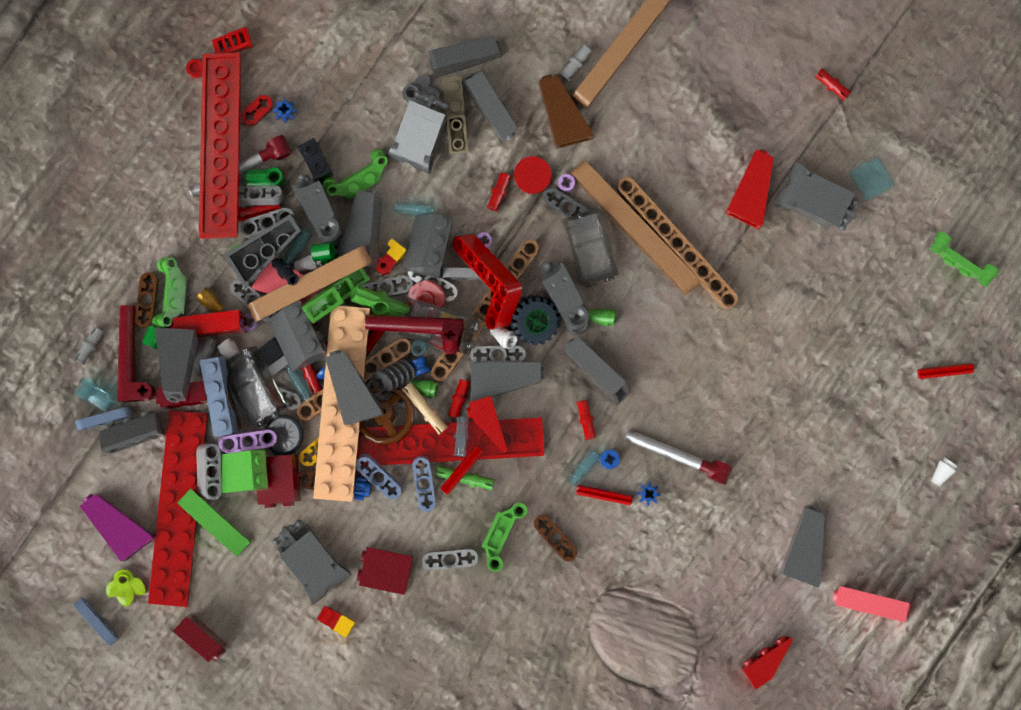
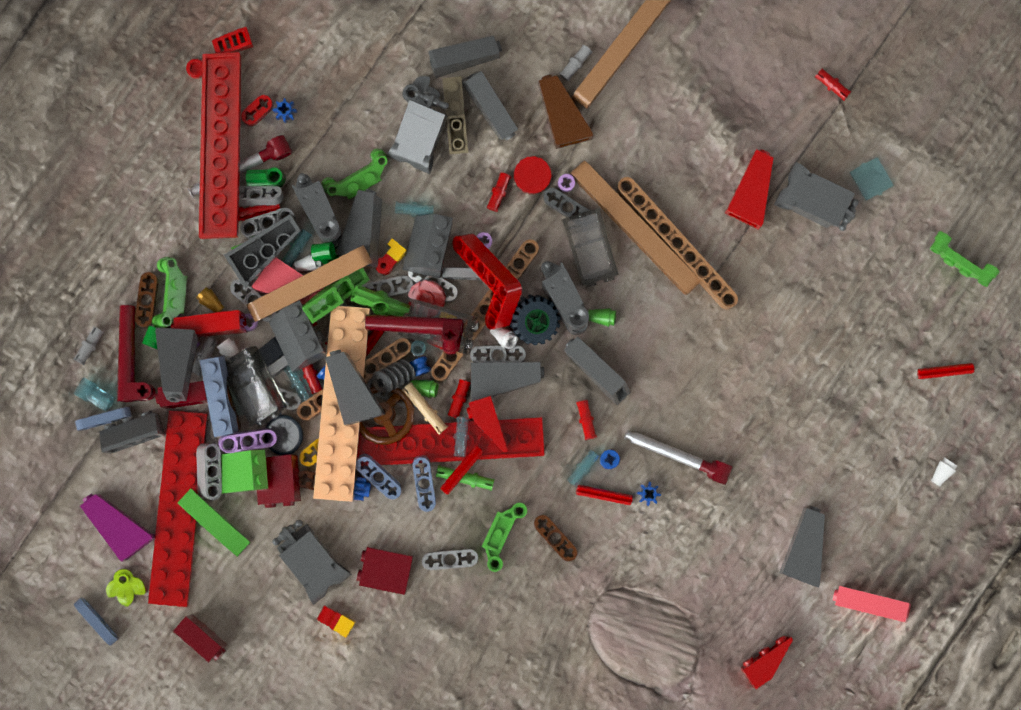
black pin [272,258,299,286] -> none
black brick [297,138,334,182] -> none

